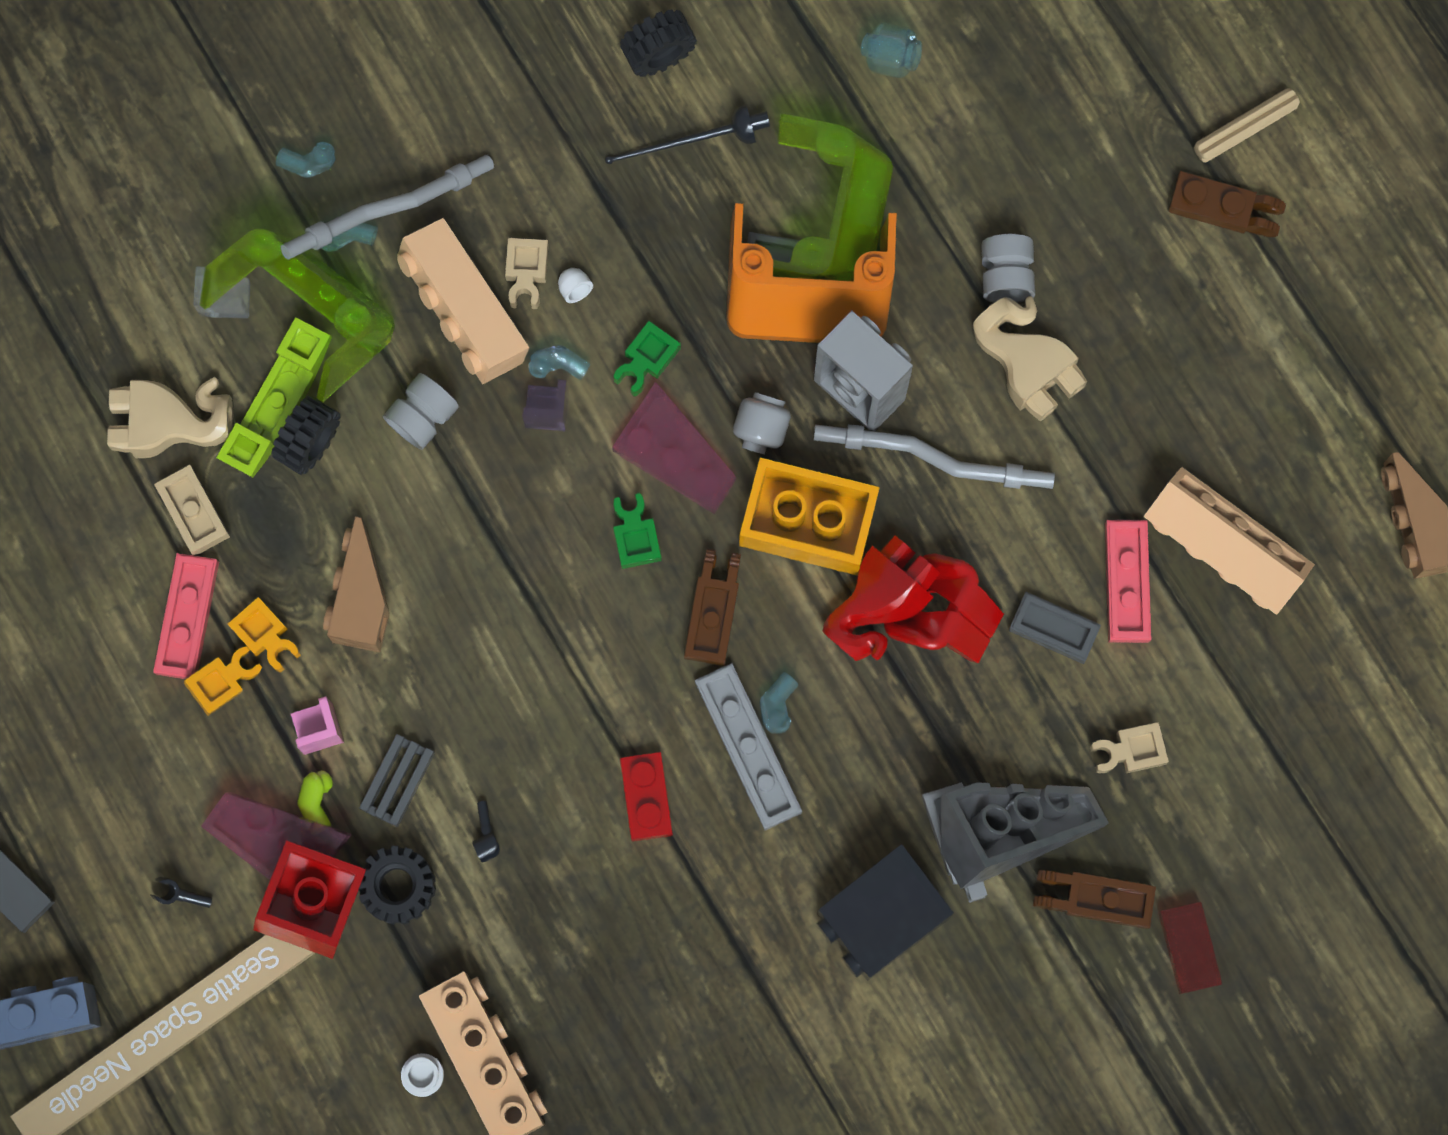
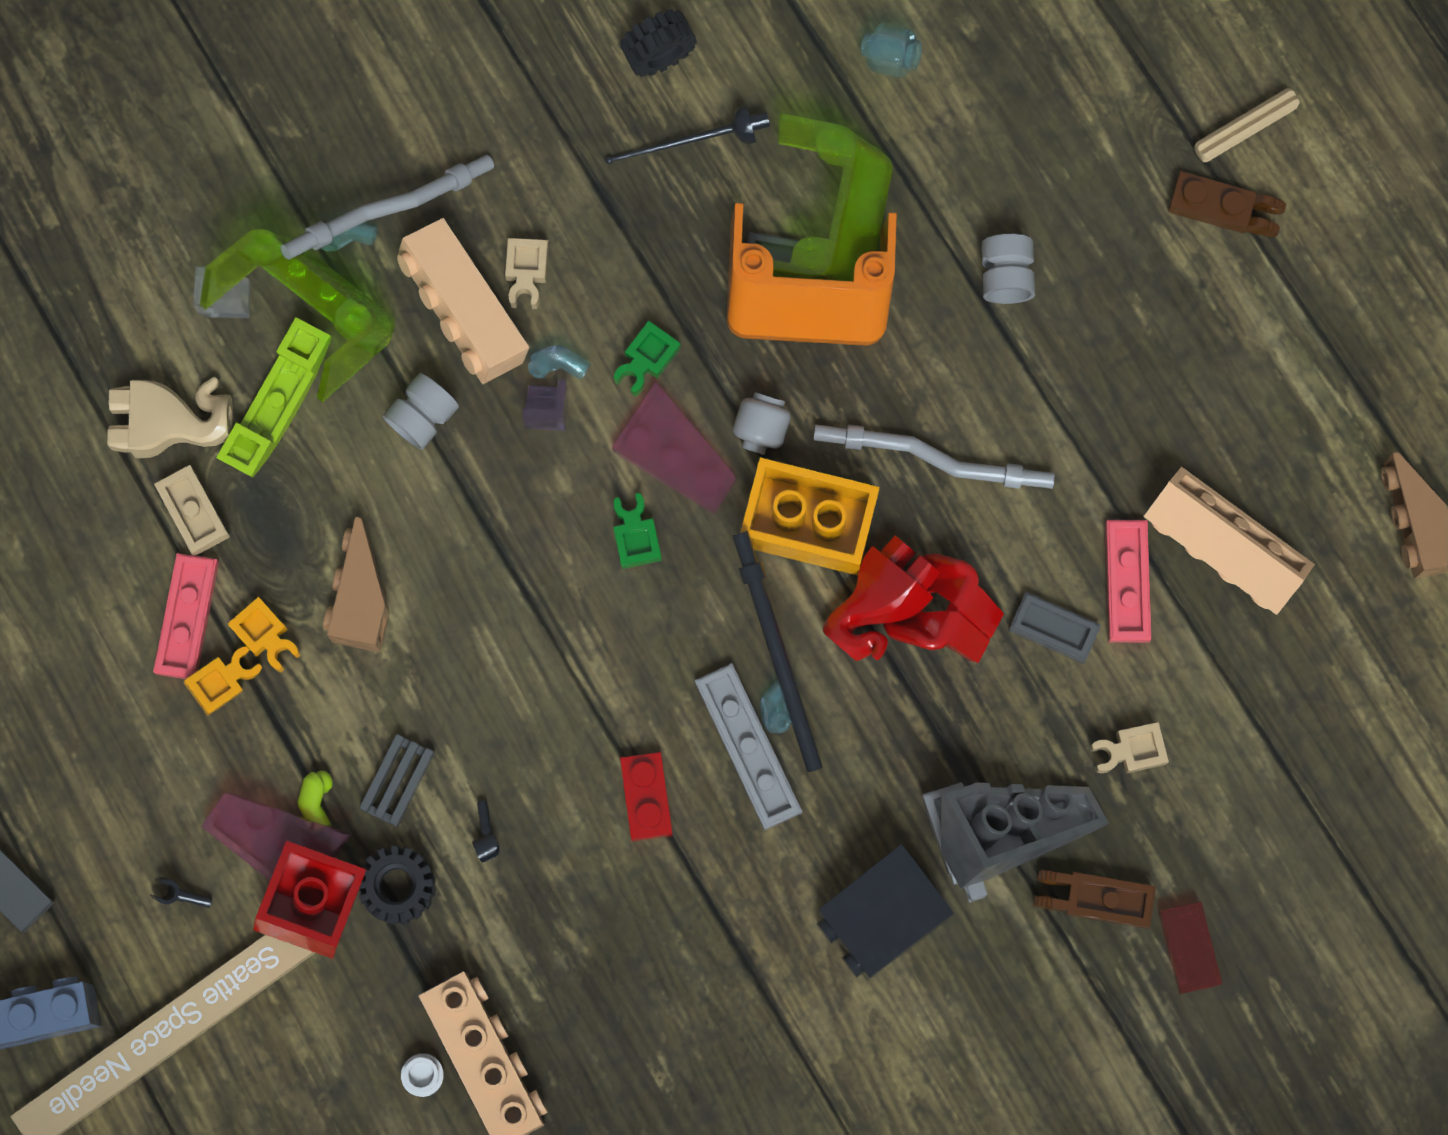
black tyre [271,396,341,475] -> none
clear light blue arm [276,142,336,178] -> none
bright pink panel [291,696,344,755] -> none
white hinge [558,268,593,303] -> none
reddish brown hinge [684,548,741,666] -> none
light grey brick [814,311,913,432] -> none
tan hips [973,296,1087,421] -> none
none -> black bar [732,531,823,772]

